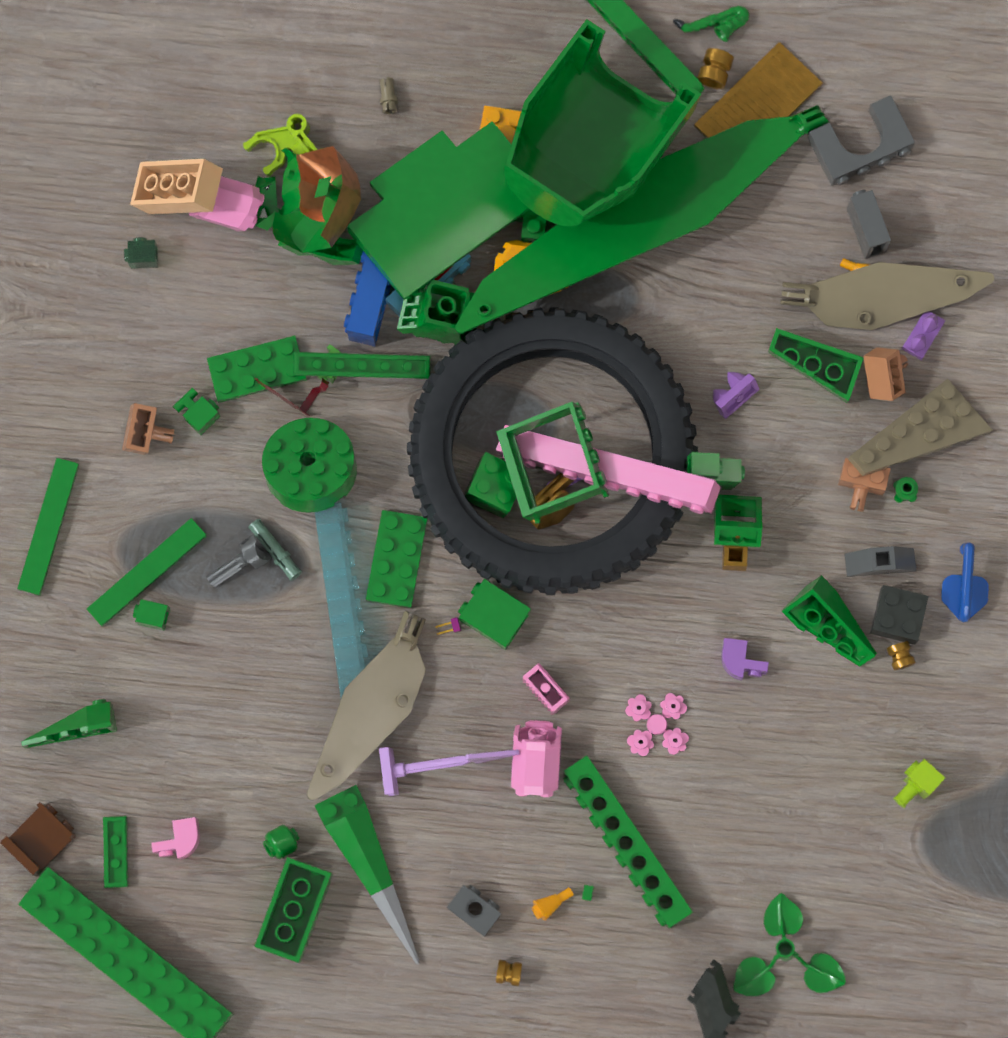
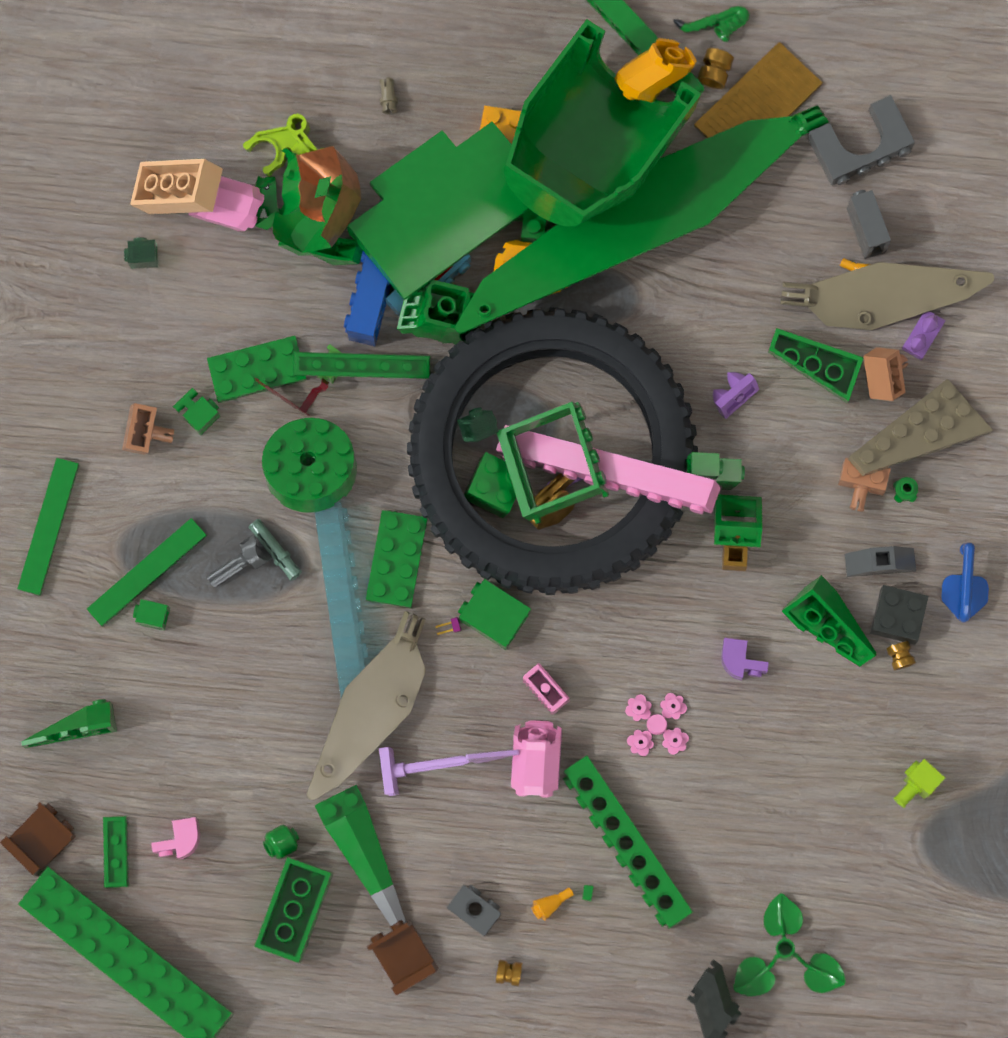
none -> reddish brown panel [367,920,439,996]
none -> clear green brick [458,407,499,442]
none -> light orange brick [615,38,697,102]

